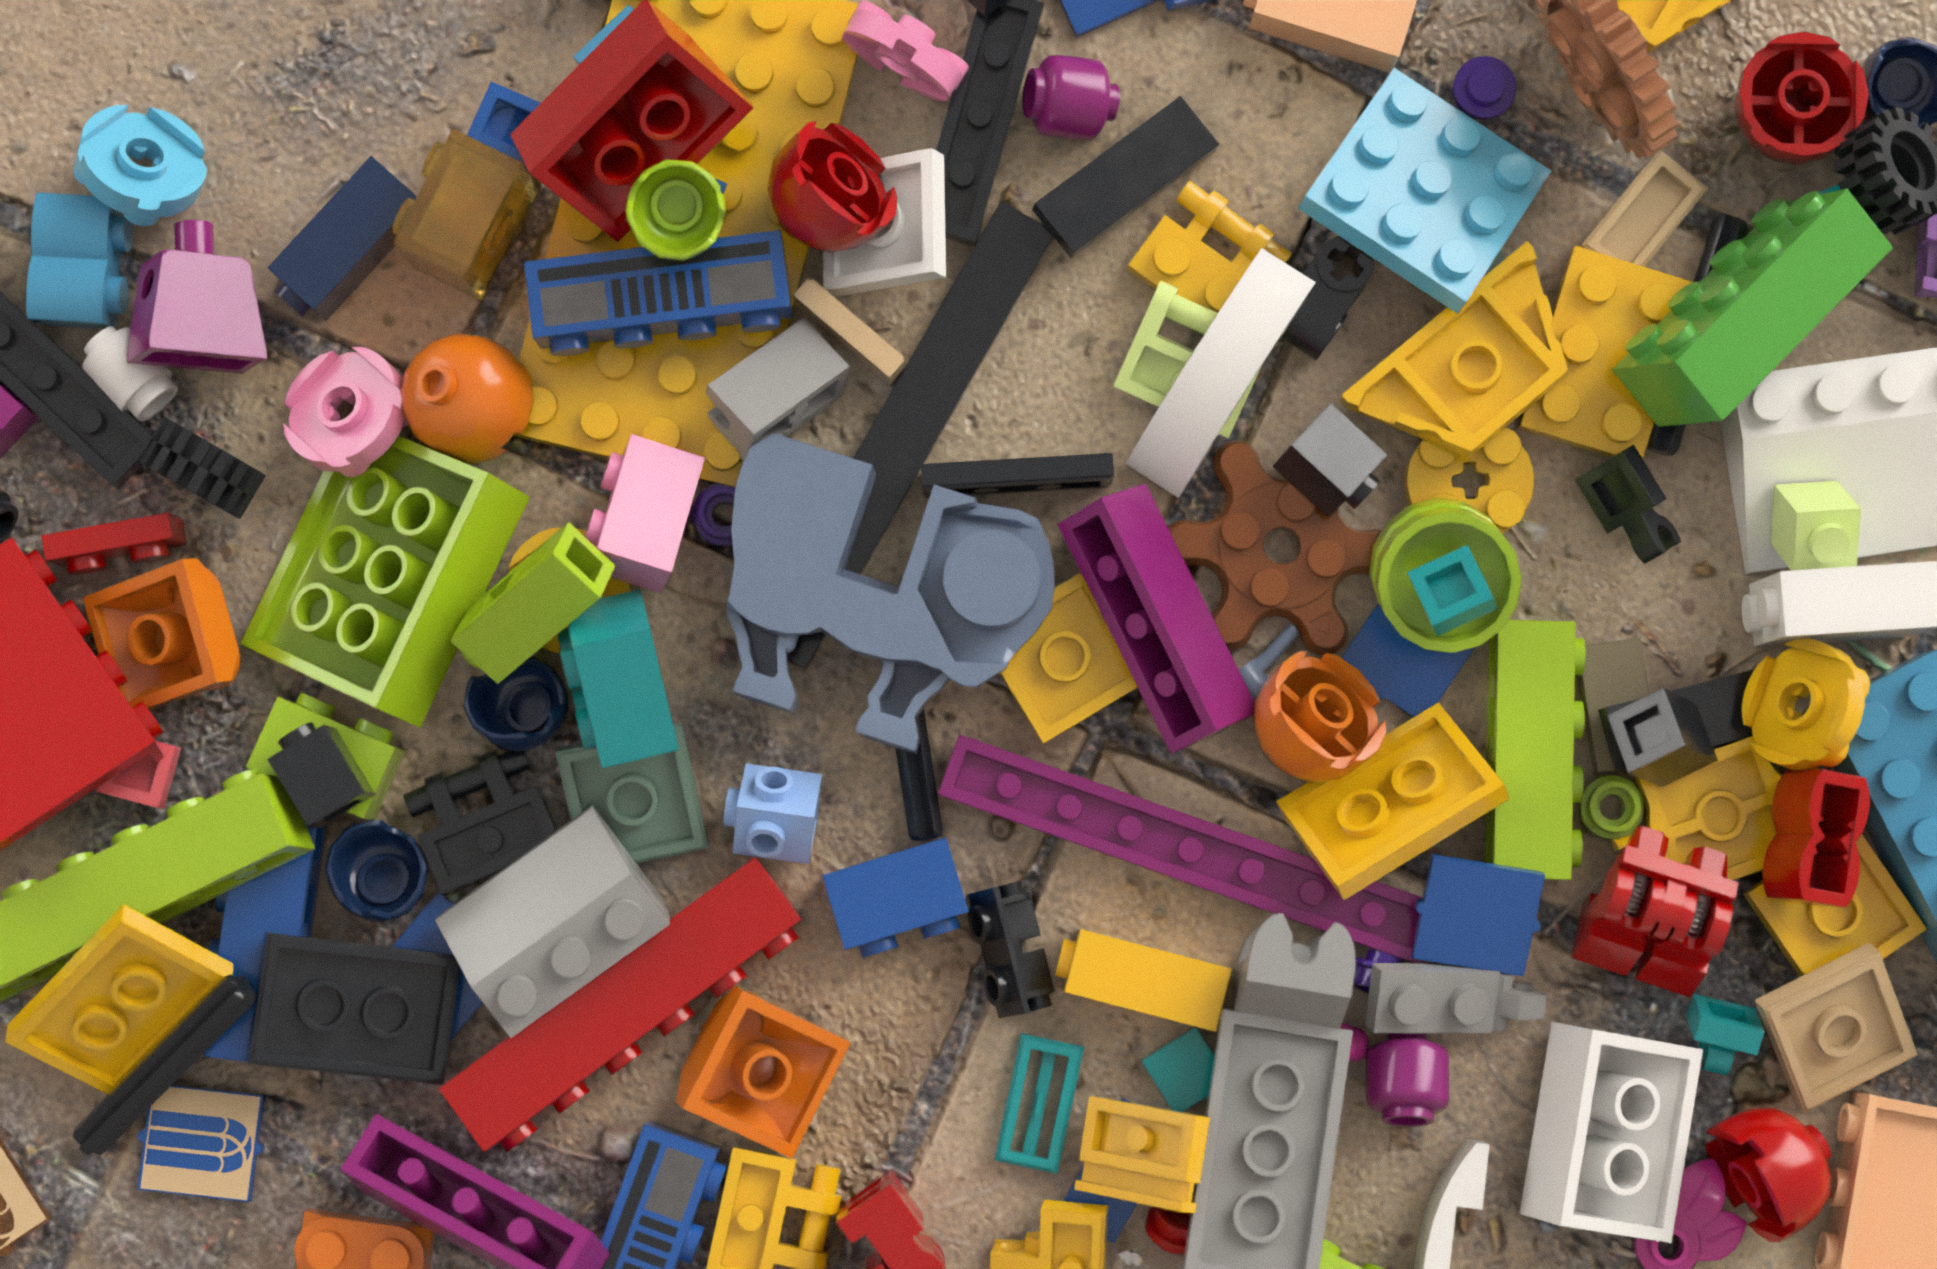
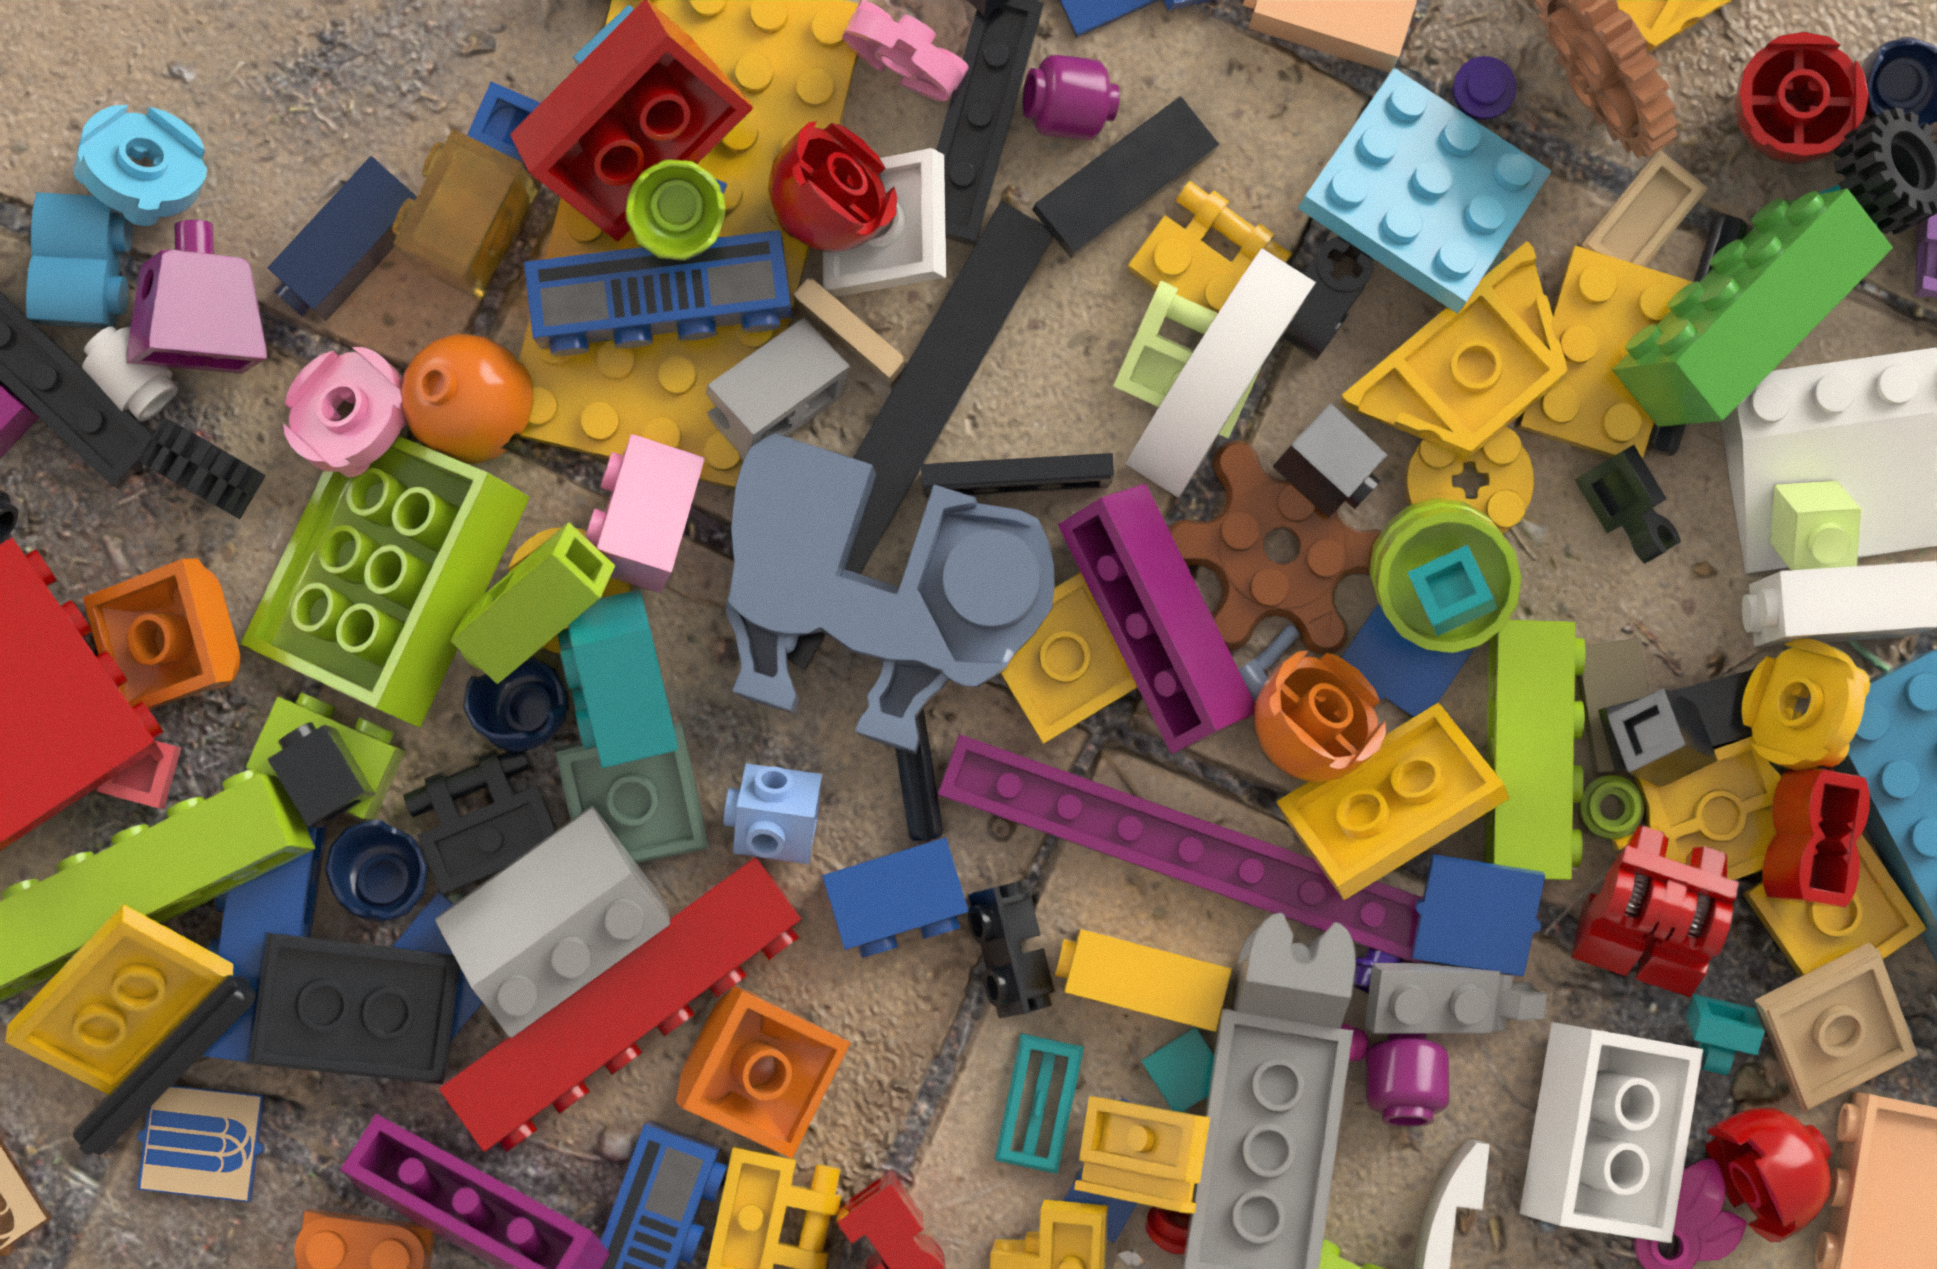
red plate [41,512,187,575] -> none
dark purple plate [693,483,735,546] -> none

